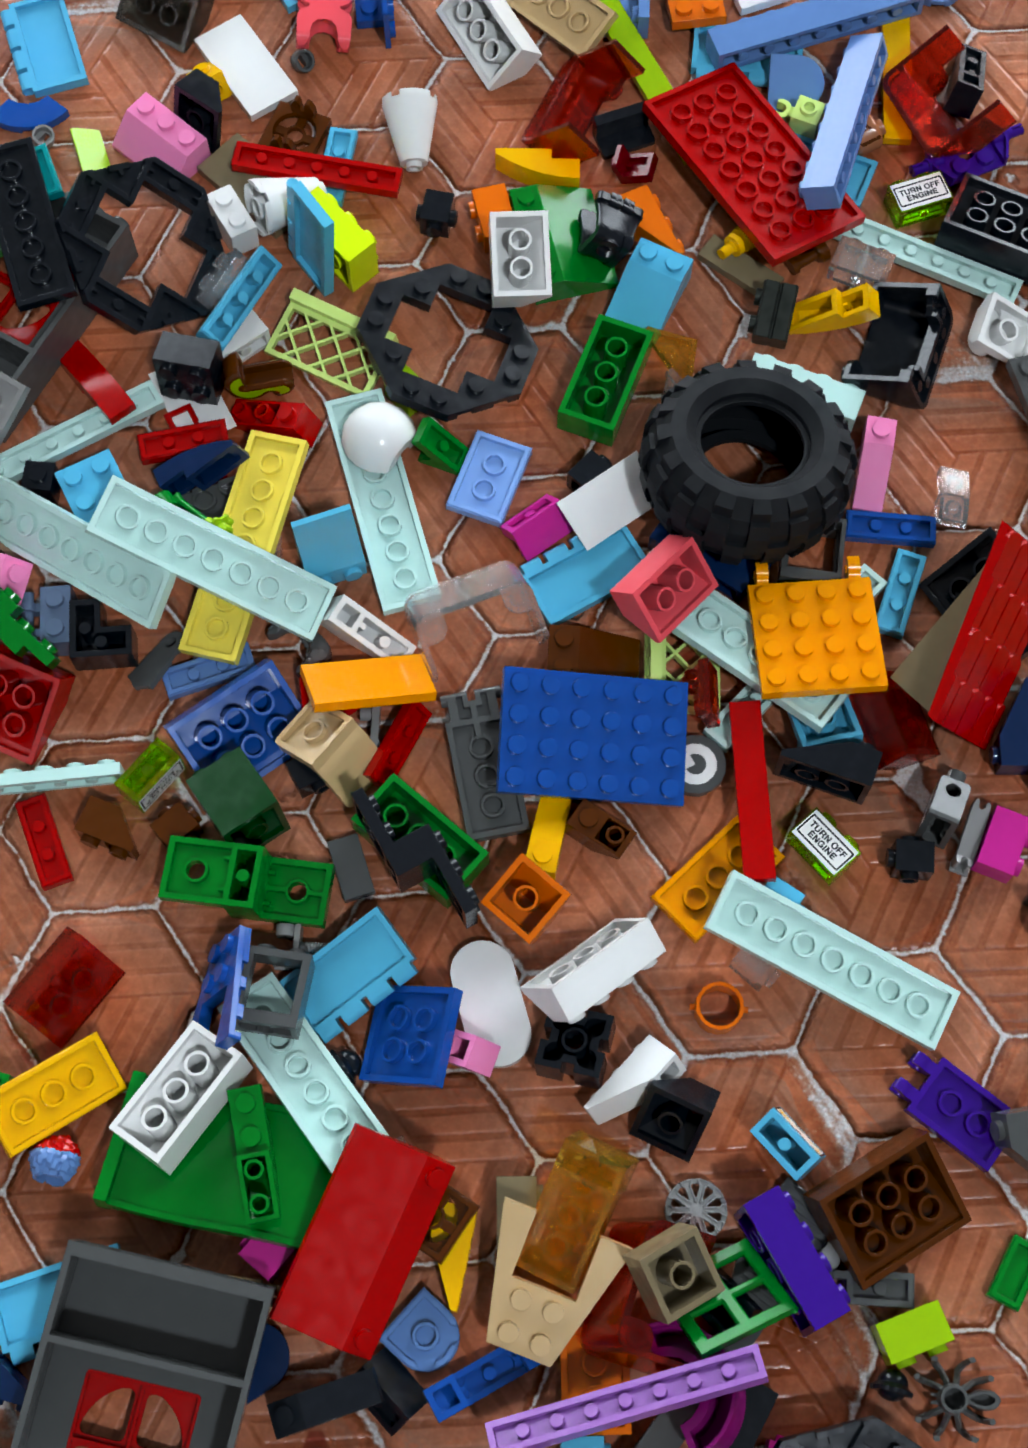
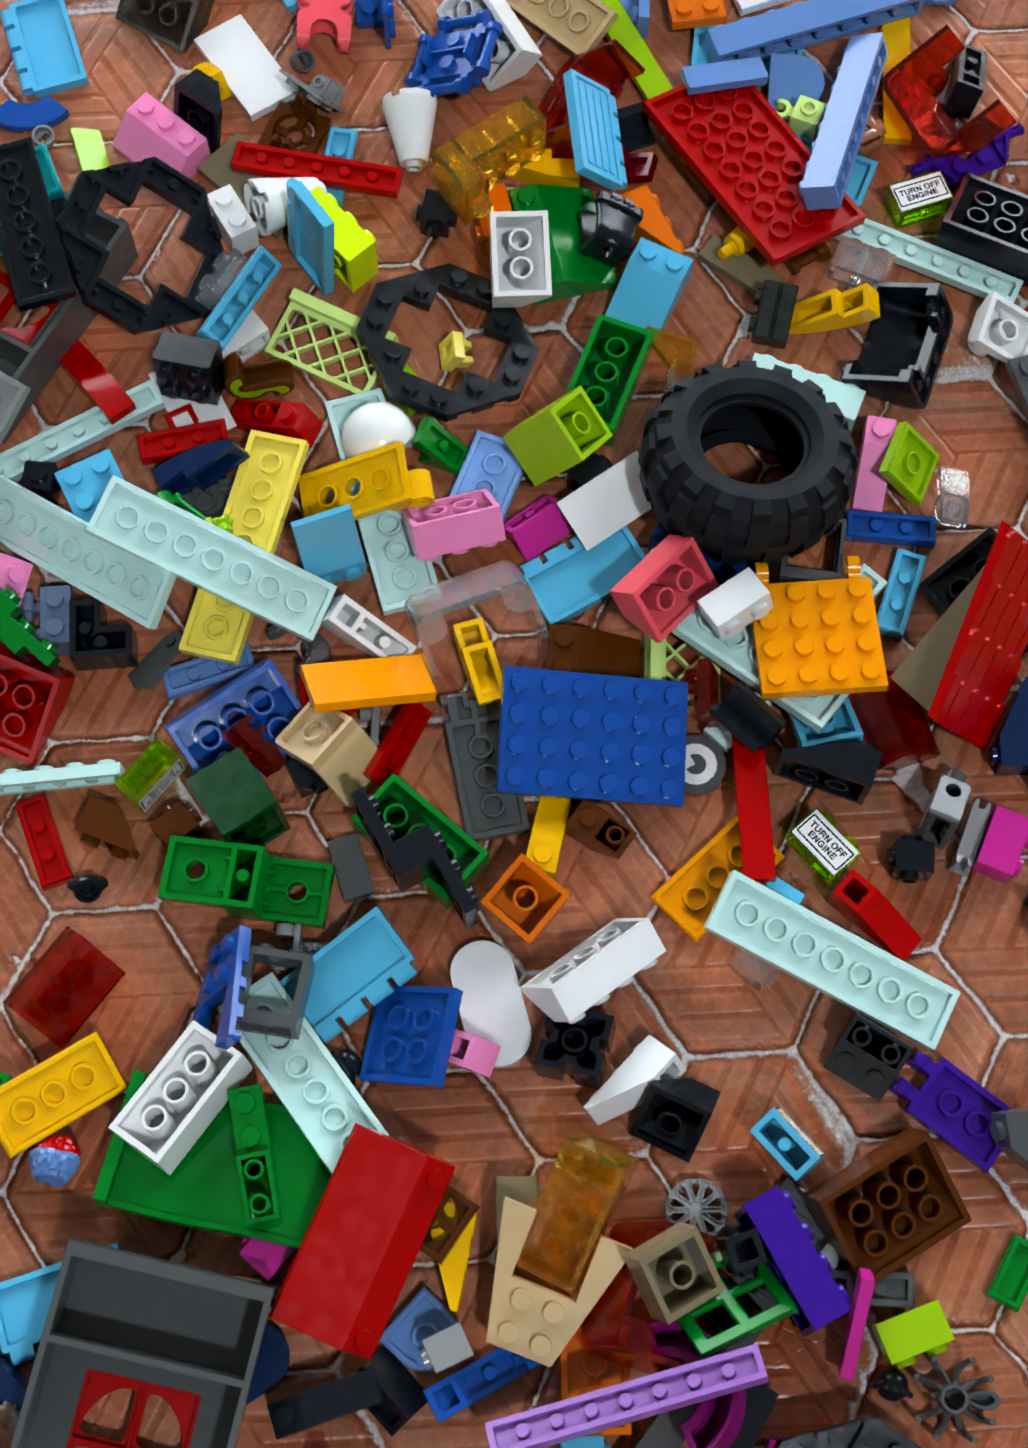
orange piece [689,982,748,1035] -> none
none -> black piece [67,874,108,903]
none -> clear red plate [222,714,287,778]
none -> light grey hinge [279,69,345,113]
none -> yellow hinge [298,441,435,521]
none -> bright pink slope [400,488,506,561]
none -> blue brick [405,9,503,97]
none -> light grey brick [419,1322,475,1374]
none -> clear yellow hinge [431,95,546,225]
none -> light yellow tile [439,331,474,372]
none -> yellow slope [452,617,502,706]
none -> lime slope [503,385,613,487]
none -> medium azure hinge [563,69,628,192]
none -> medium blue tile [680,56,769,95]
none -> white brick [697,567,774,642]
none -> black panel [708,681,787,752]
none -> black brick [716,1223,768,1277]
none -> black brick [823,1012,914,1102]
none -> red slope [827,869,923,961]
none -> dark pink tile [837,1267,875,1380]
none -> lime tile [878,421,940,505]

